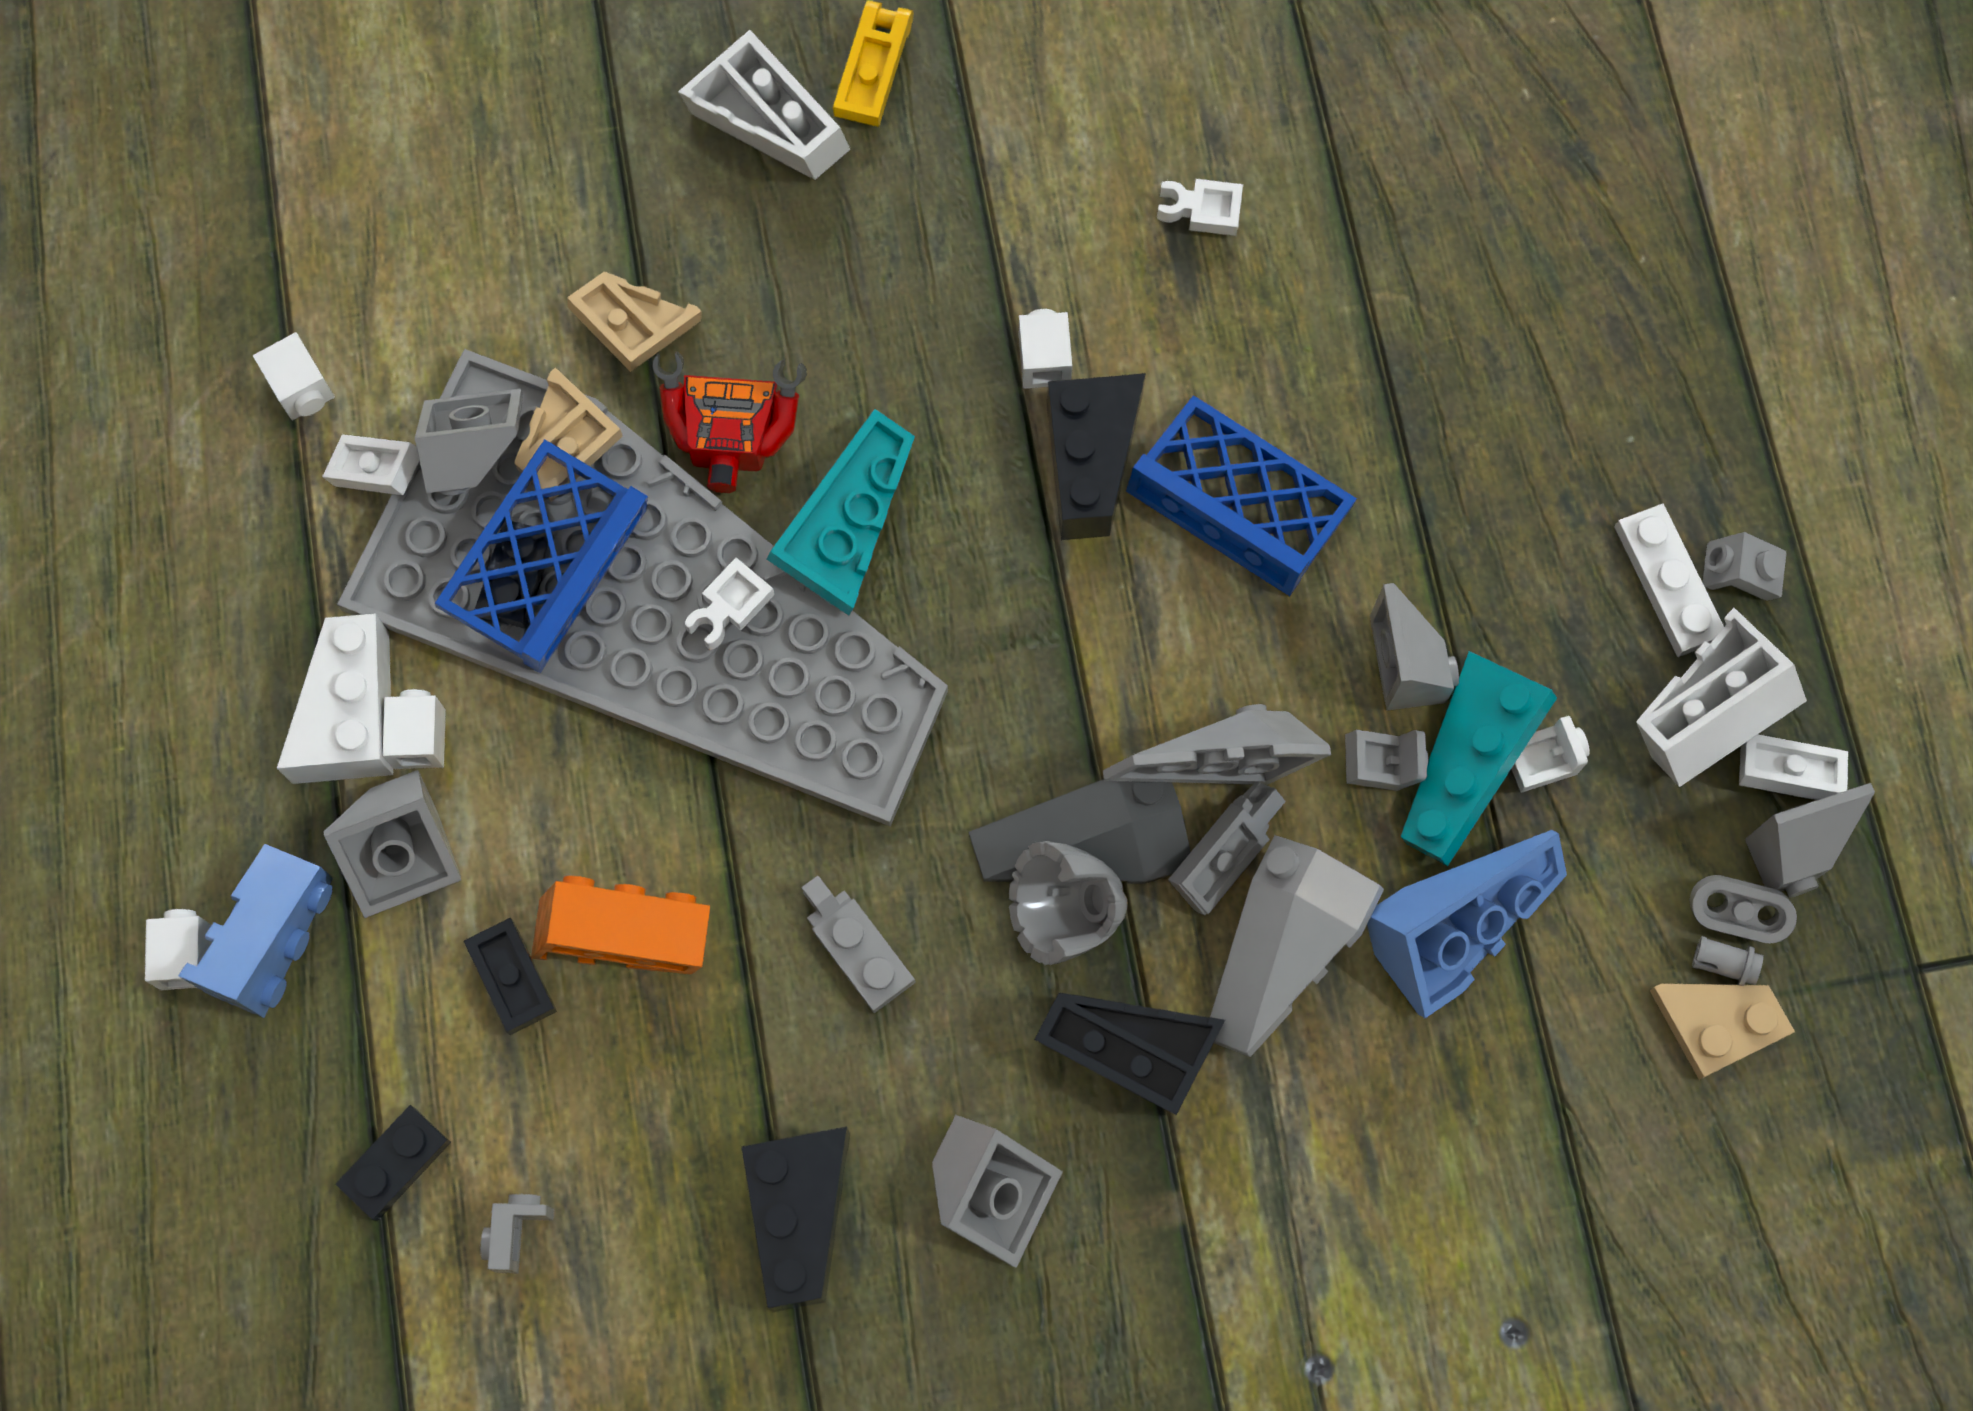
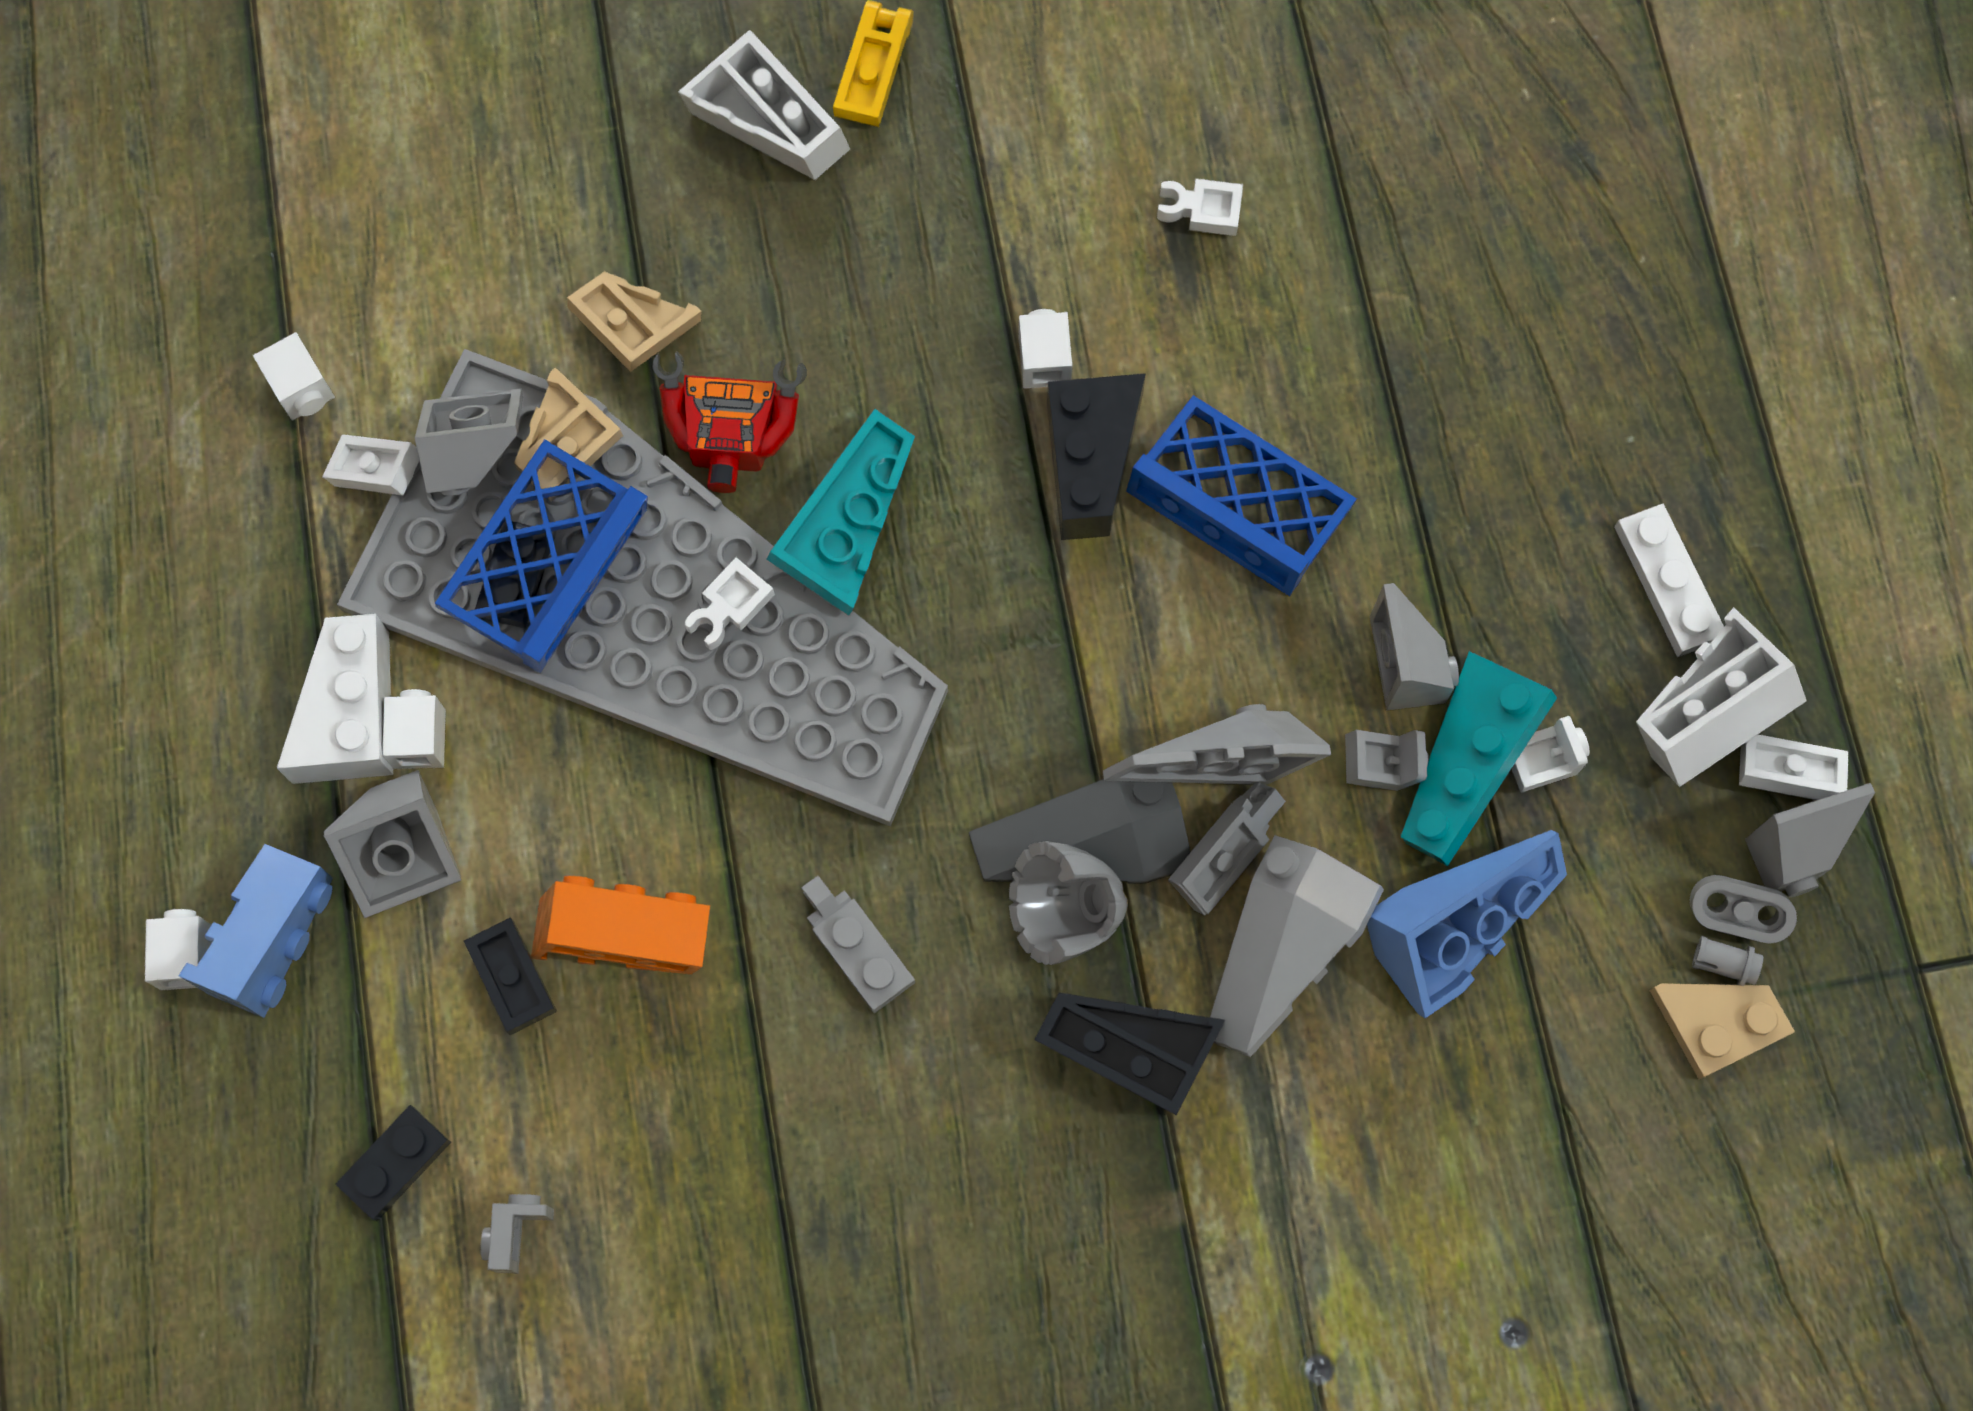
black wedge [741,1126,850,1312] -> none
light grey slope [932,1115,1063,1268] -> none
light grey bracket [1703,532,1787,601] -> none

